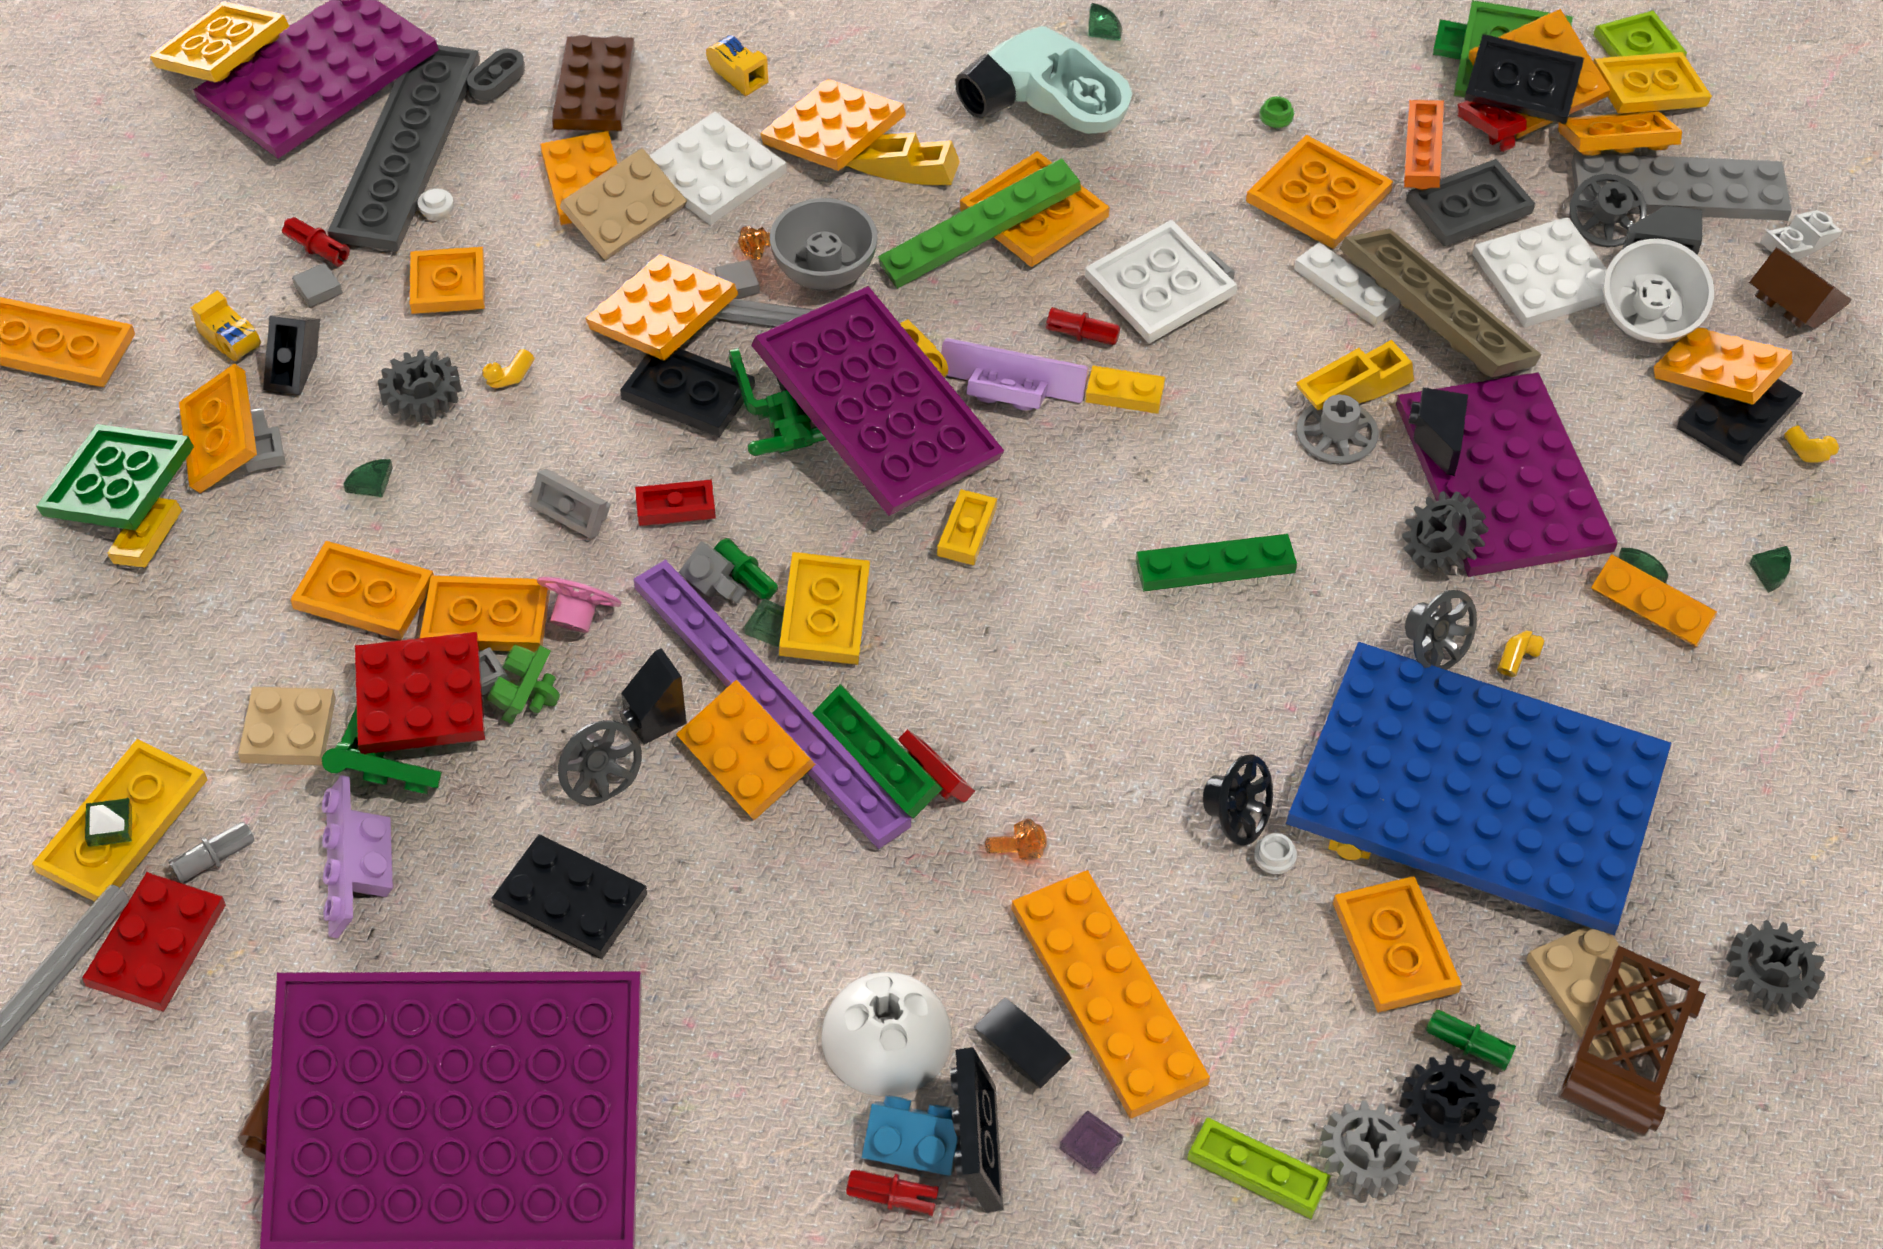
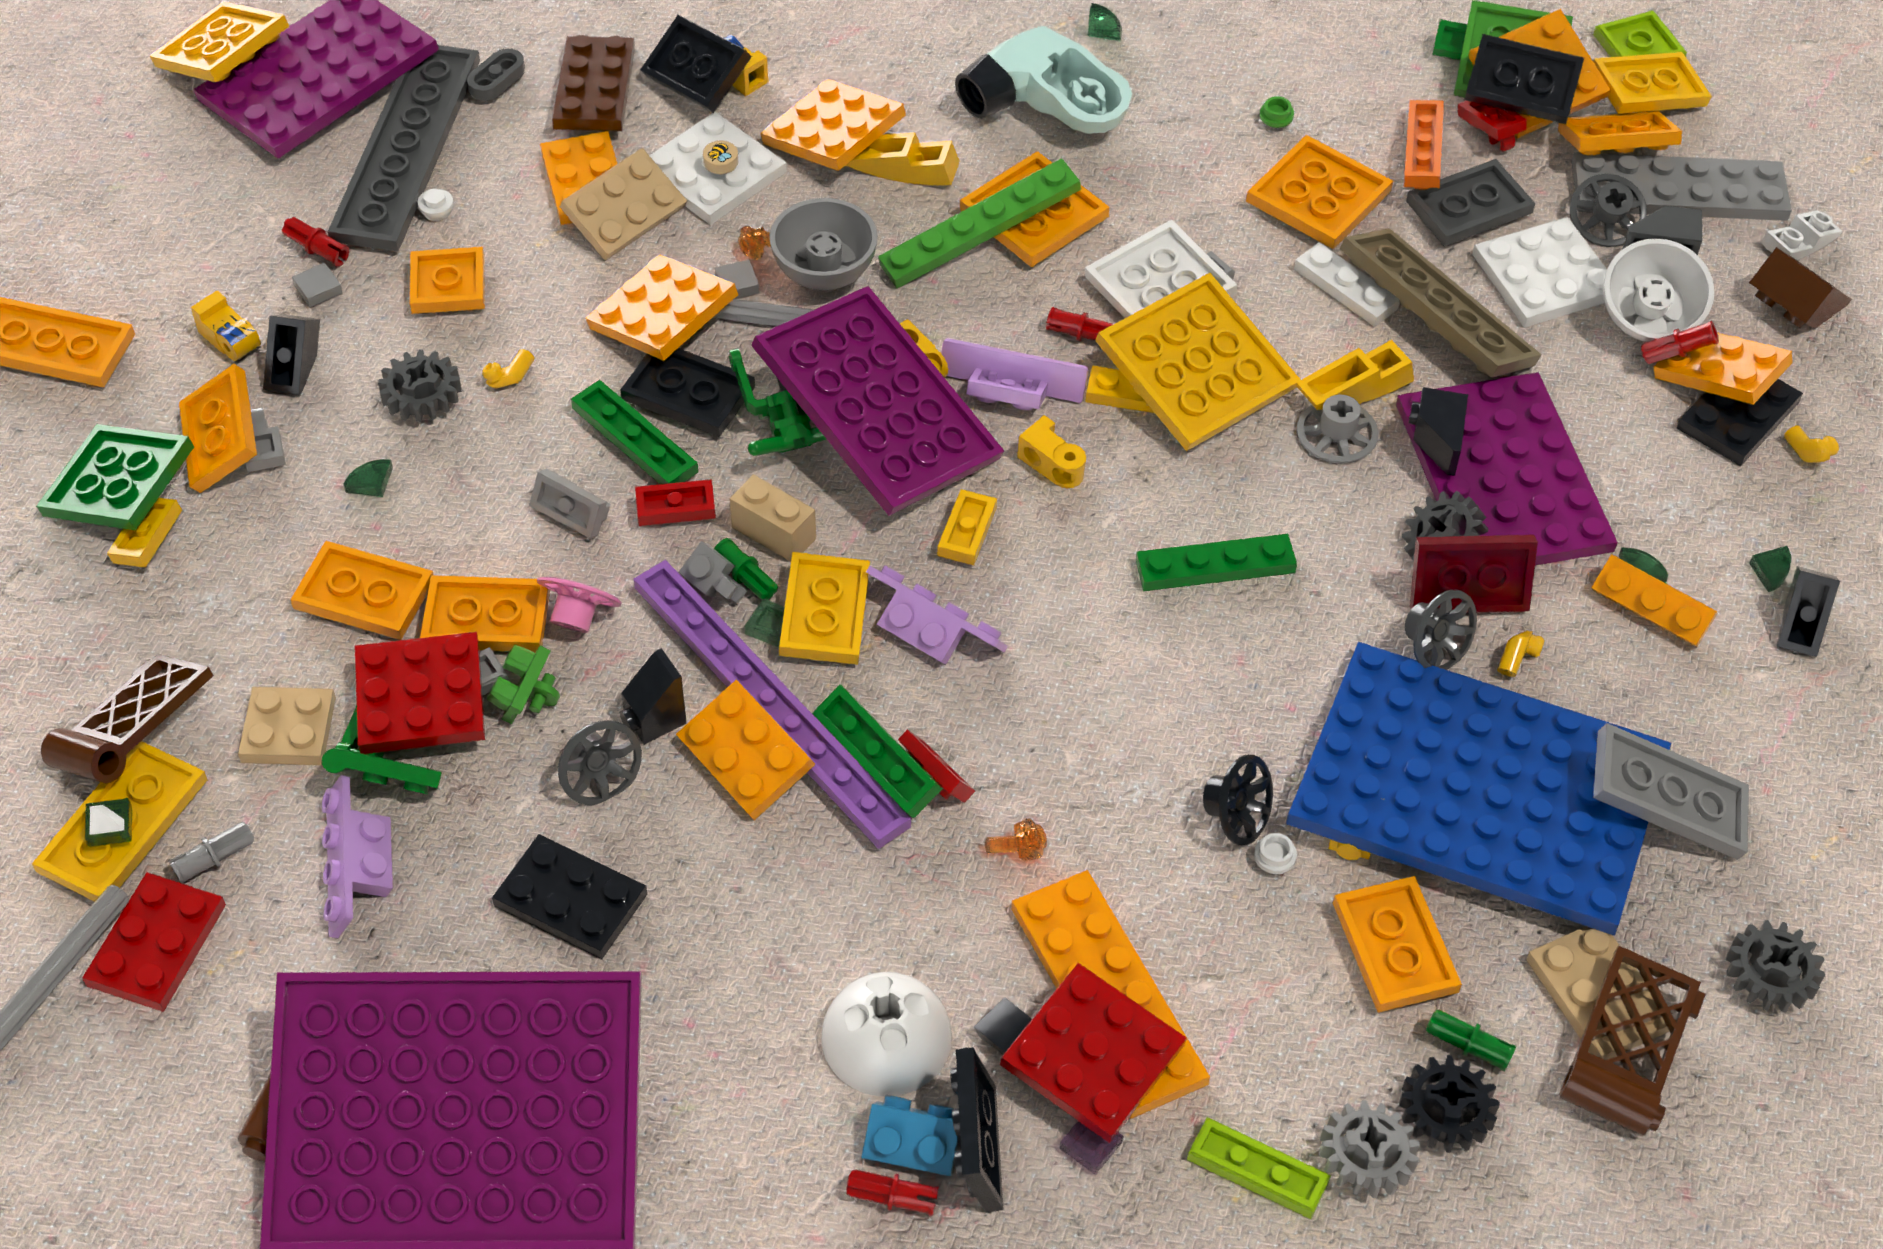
none -> reddish brown piece [41,654,214,783]
none -> green plate [571,379,699,484]
none -> black plate [640,15,752,113]
none -> tan tile [703,140,738,174]
none -> tan brick [729,474,816,562]
none -> lavender bracket [866,565,1008,665]
none -> red plate [1000,963,1187,1143]
none -> yellow leg [1017,415,1086,489]
none -> yellow plate [1095,272,1301,451]
none -> dark red plate [1410,535,1538,613]
none -> light grey plate [1593,723,1749,860]
none -> red axle [1641,321,1719,364]
none -> black slope [1777,566,1840,657]

